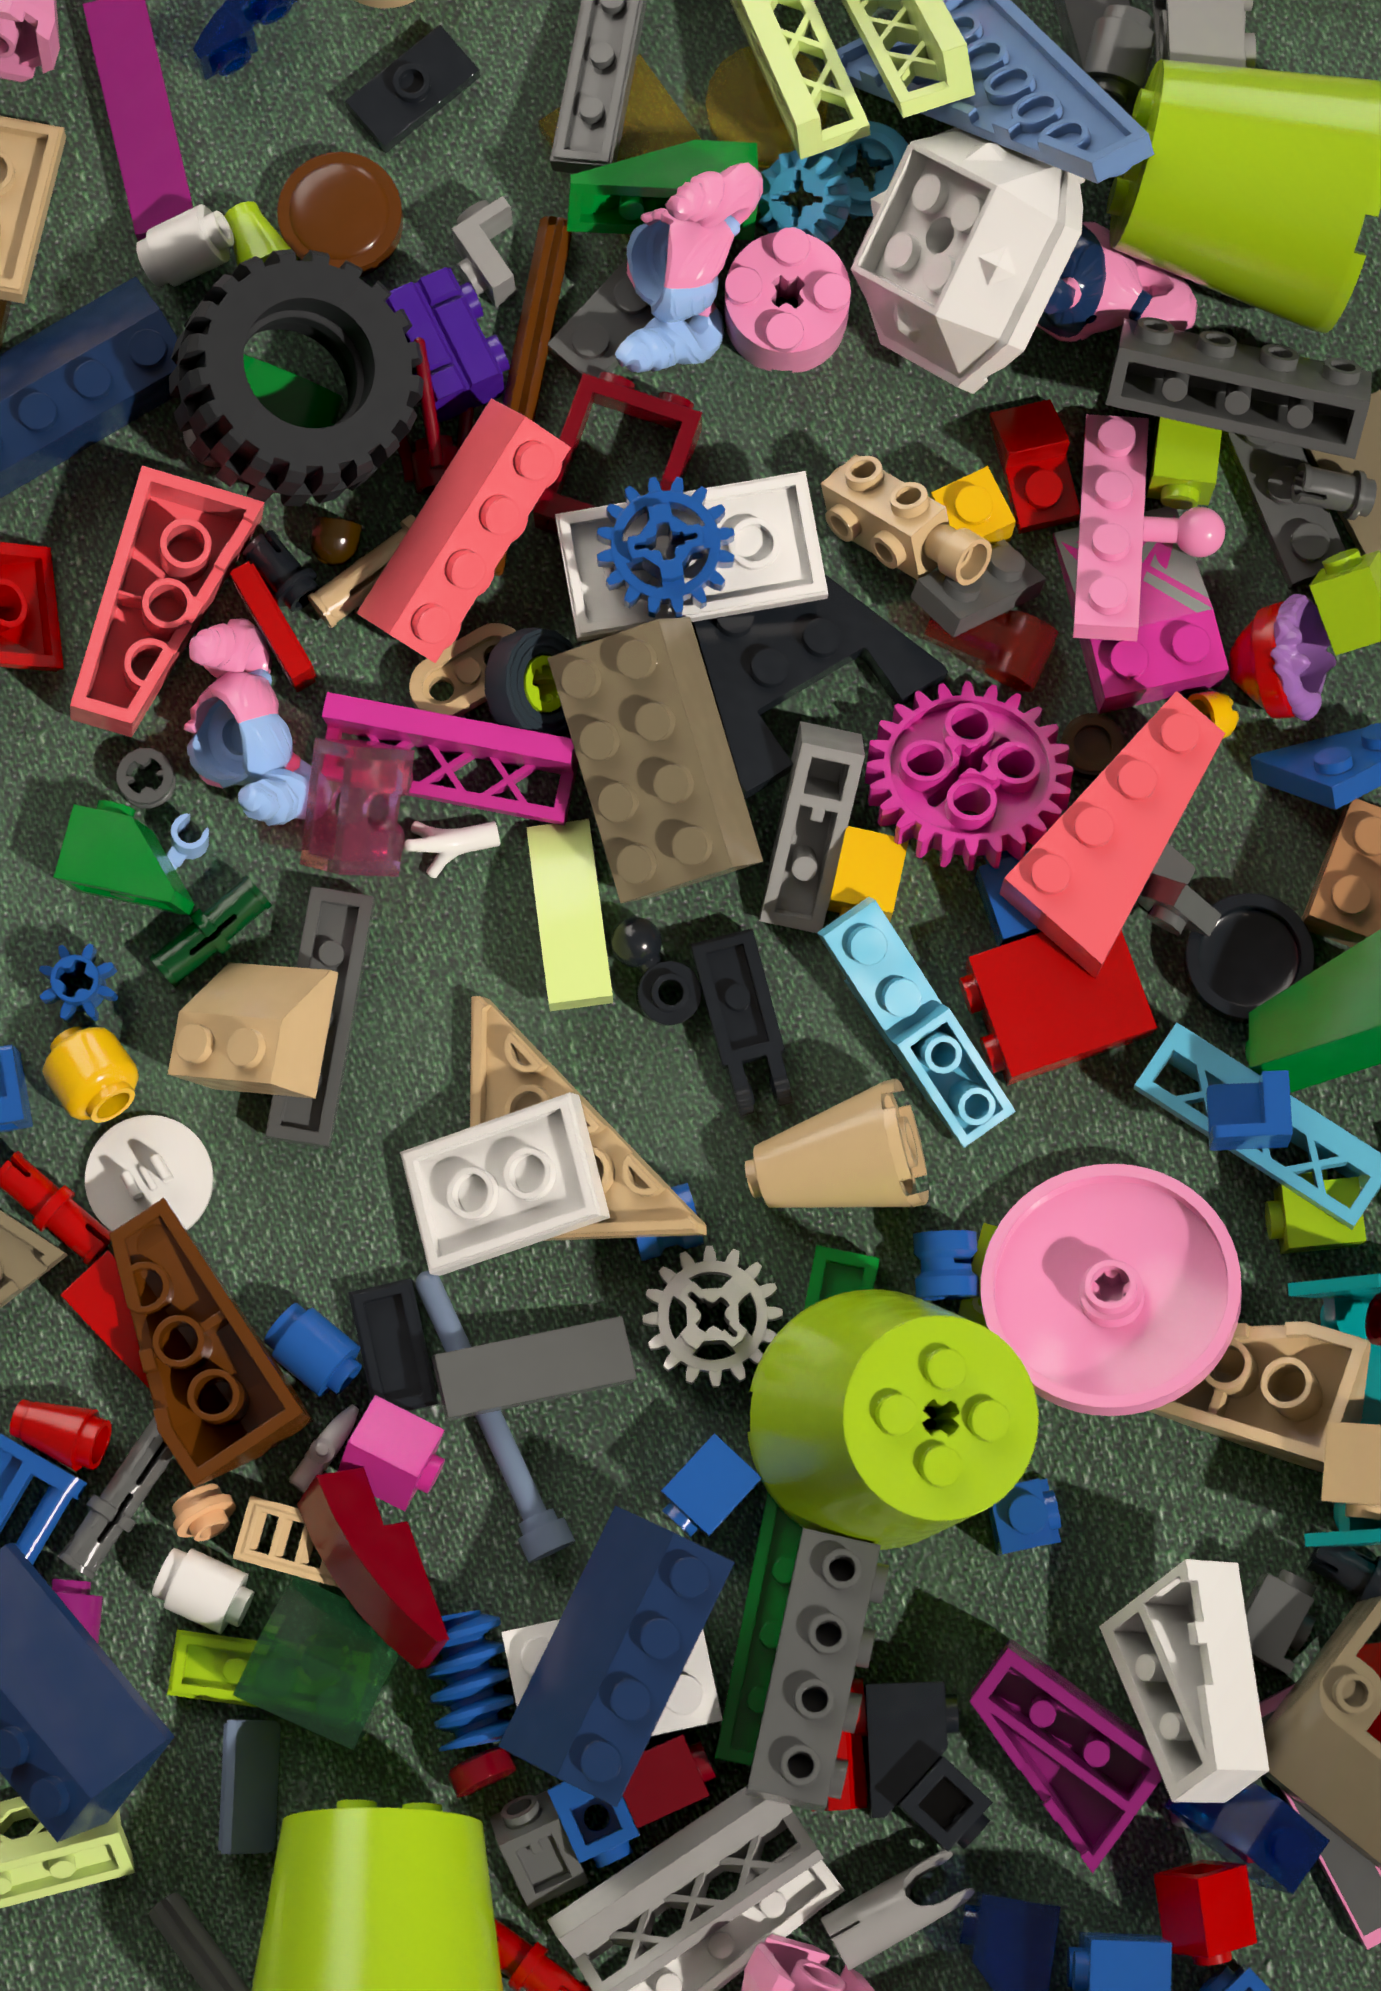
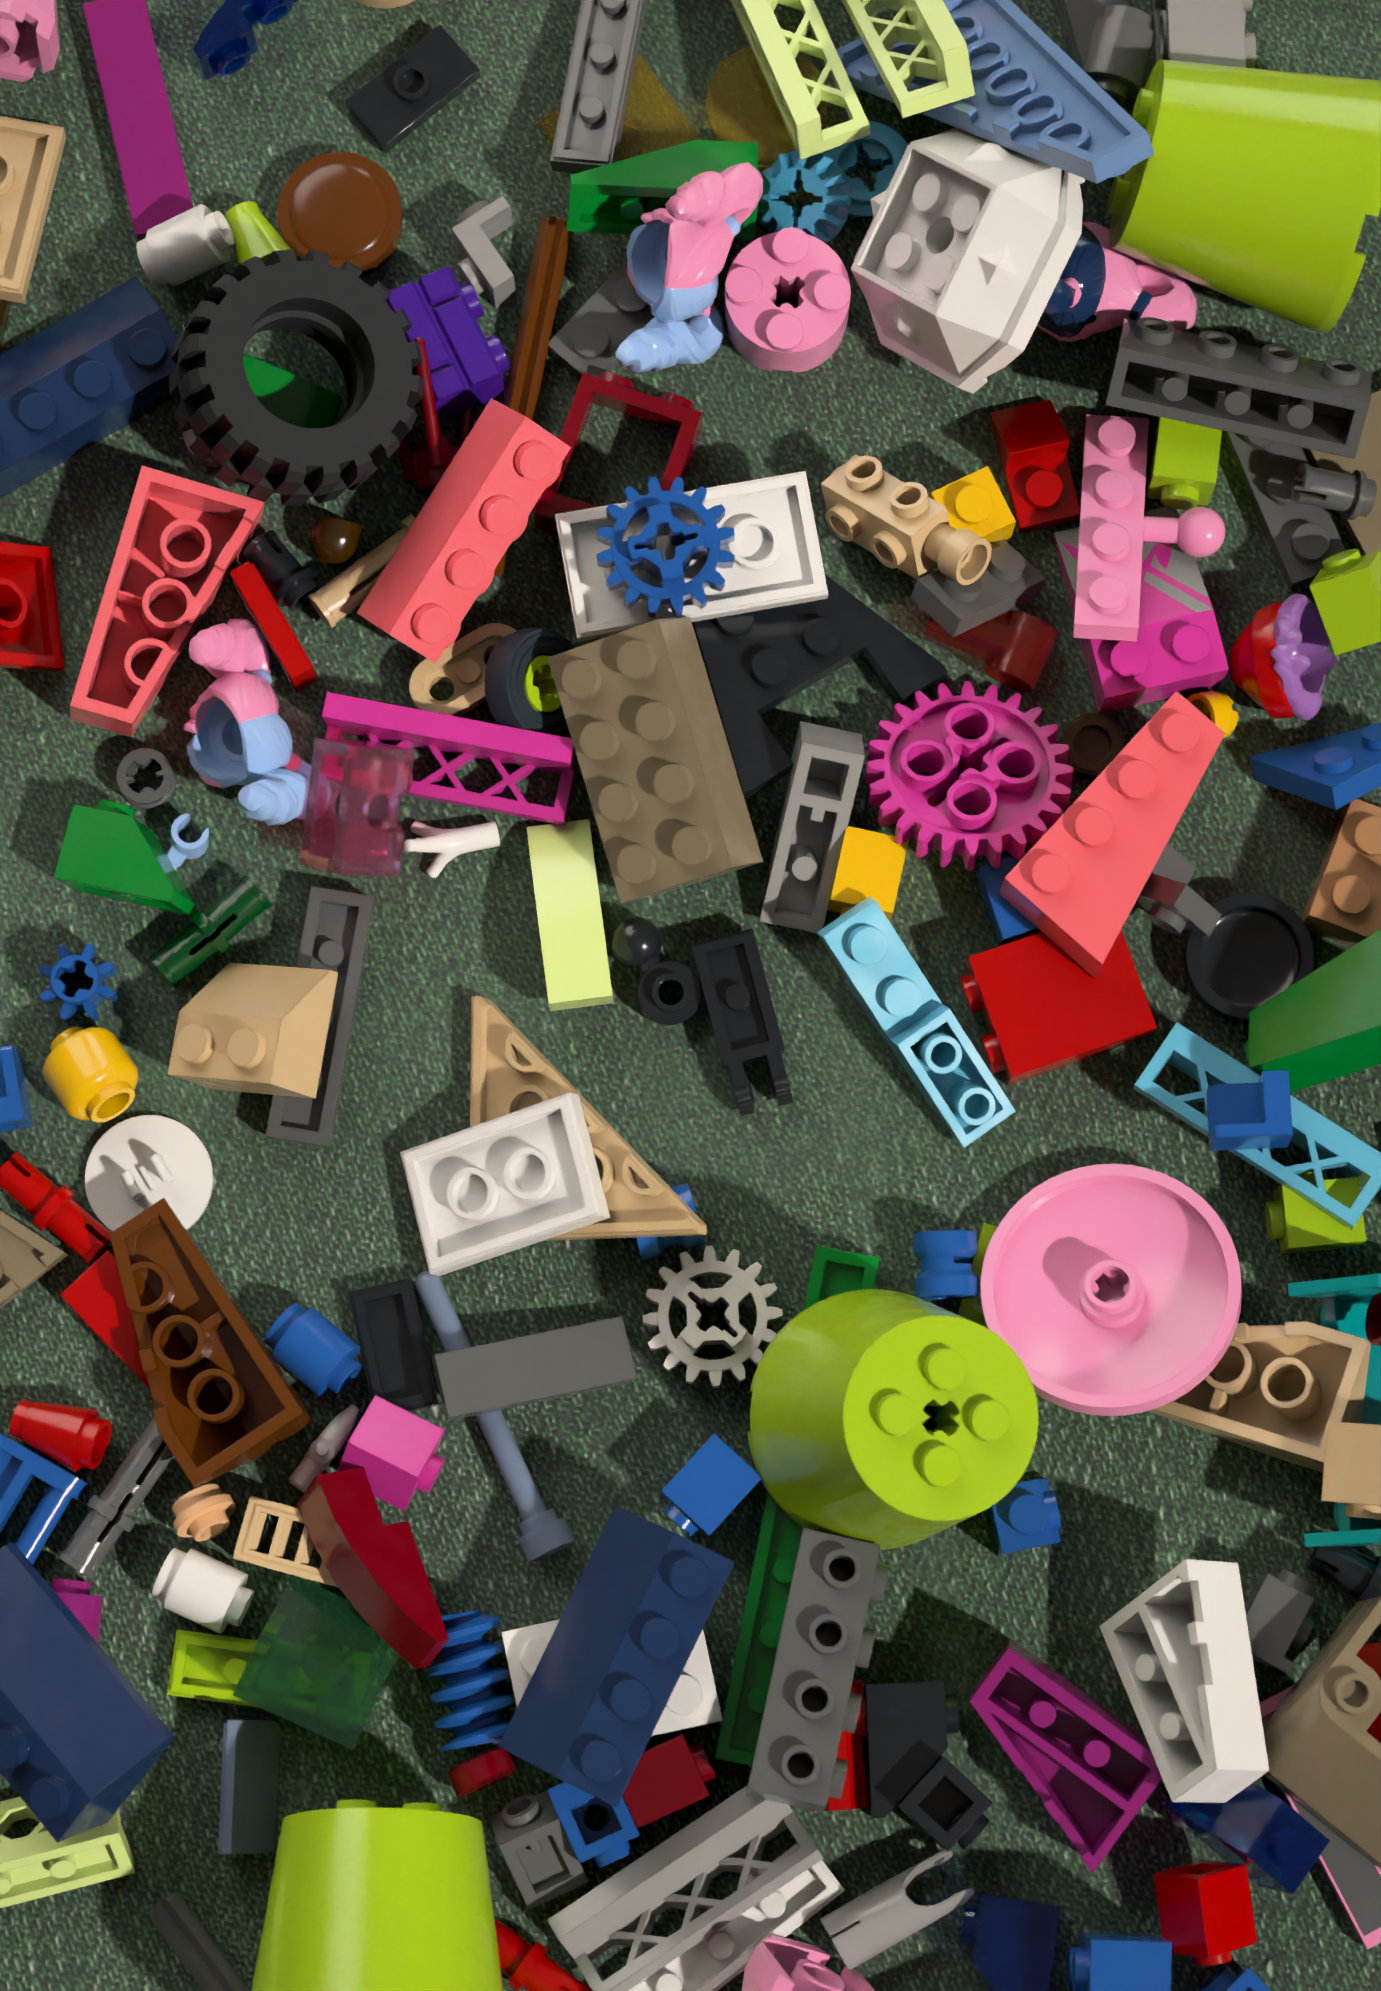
tan cone [745,1078,929,1208] -> none

